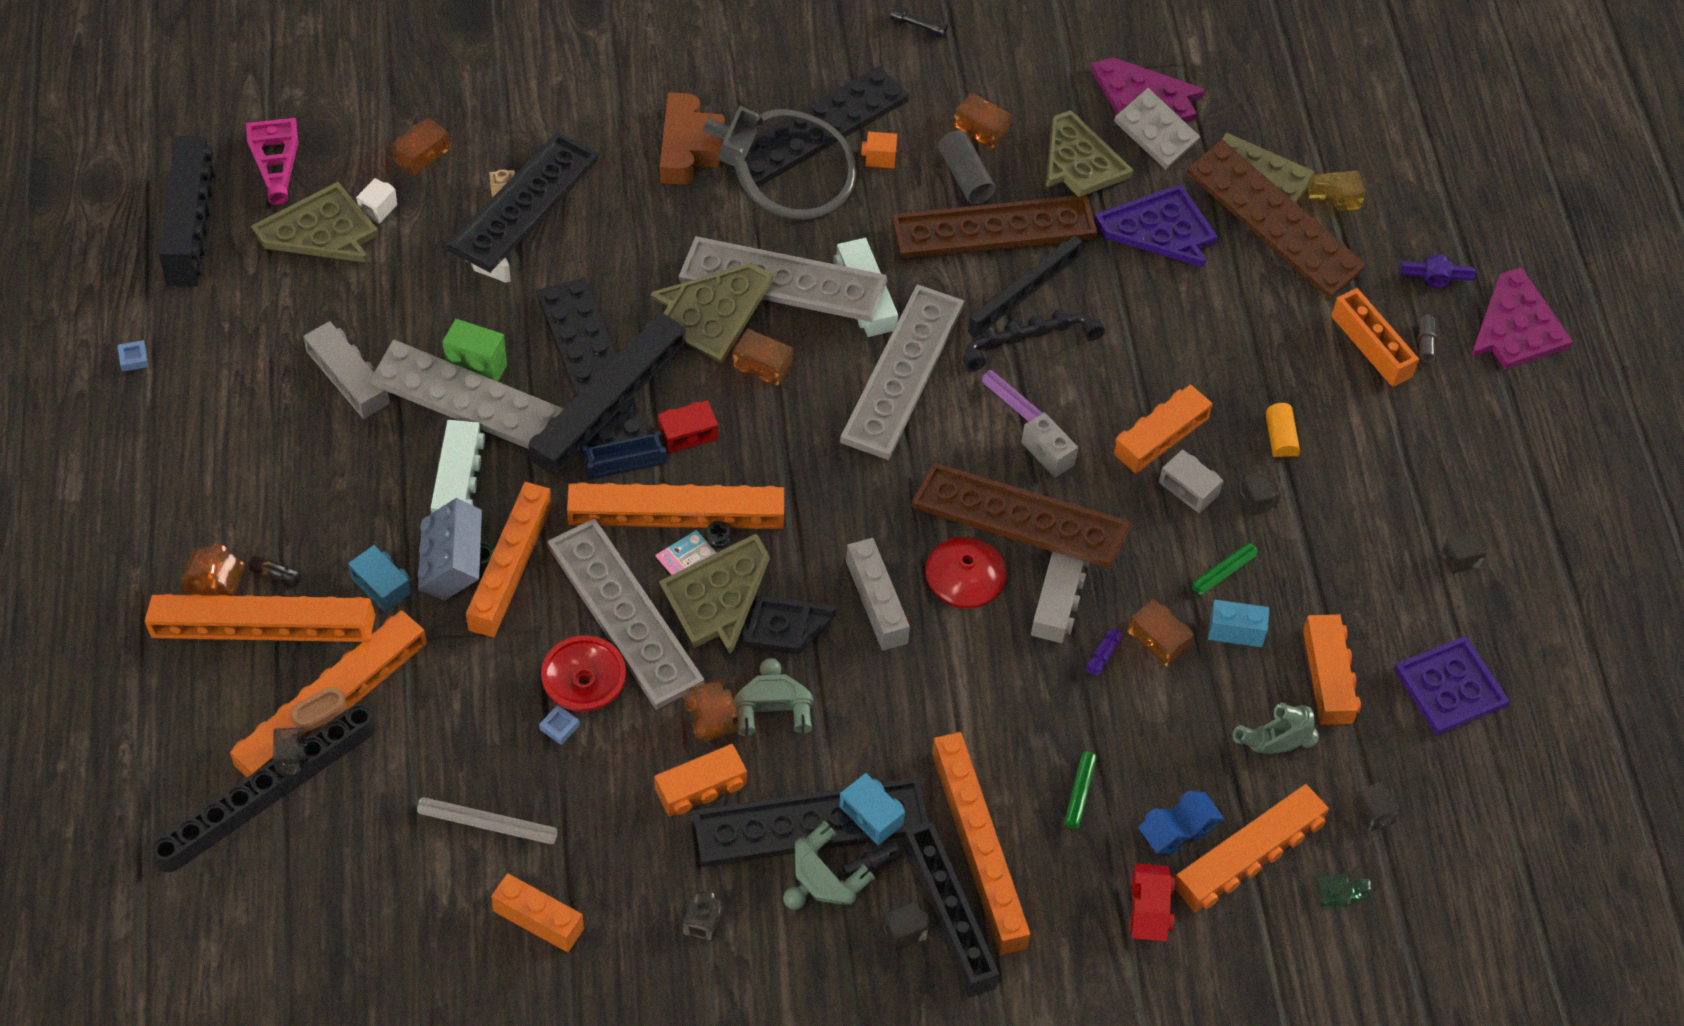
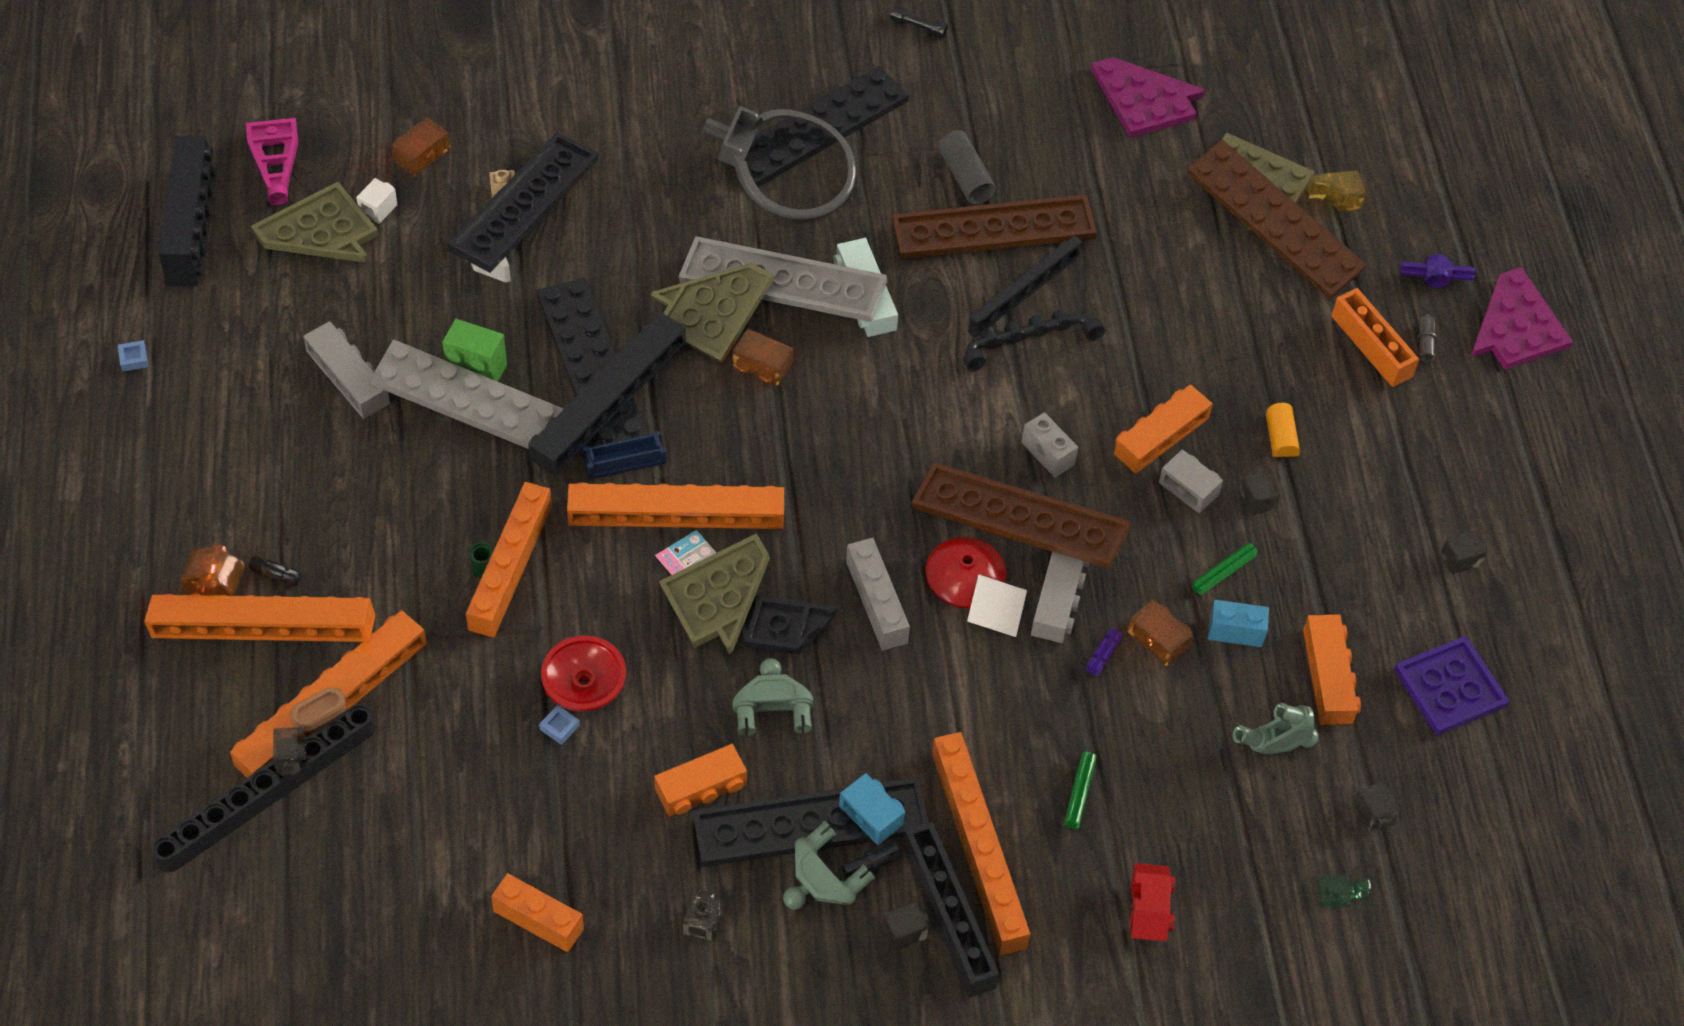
dark azure brick [348,545,411,612] -> none
light grey axle [417,797,558,844] -> none
sand blue brick [418,498,482,601] -> none
light aqua brick [431,420,485,514] -> none
light grey plate [547,518,704,710] -> none
red brick [658,400,718,454] -> none
dark orange brick [660,92,724,184] -> none
clear orange brick [683,678,739,742] -> none
black bush [707,521,730,548] -> none
light grey plate [840,284,964,460] -> none
orange brick [861,132,897,169] -> none
clear orange brick [954,93,1012,148] -> none
medium lavender axle [982,370,1042,421] -> none
olive wing [1046,110,1134,197] -> none
dark purple wing [1094,184,1217,267] -> none
light grey plate [1114,88,1200,170] -> none
blue brick [1138,791,1224,854] -> none
orange brick [1175,784,1329,913] -> none
none -> white sticker [967,575,1027,637]

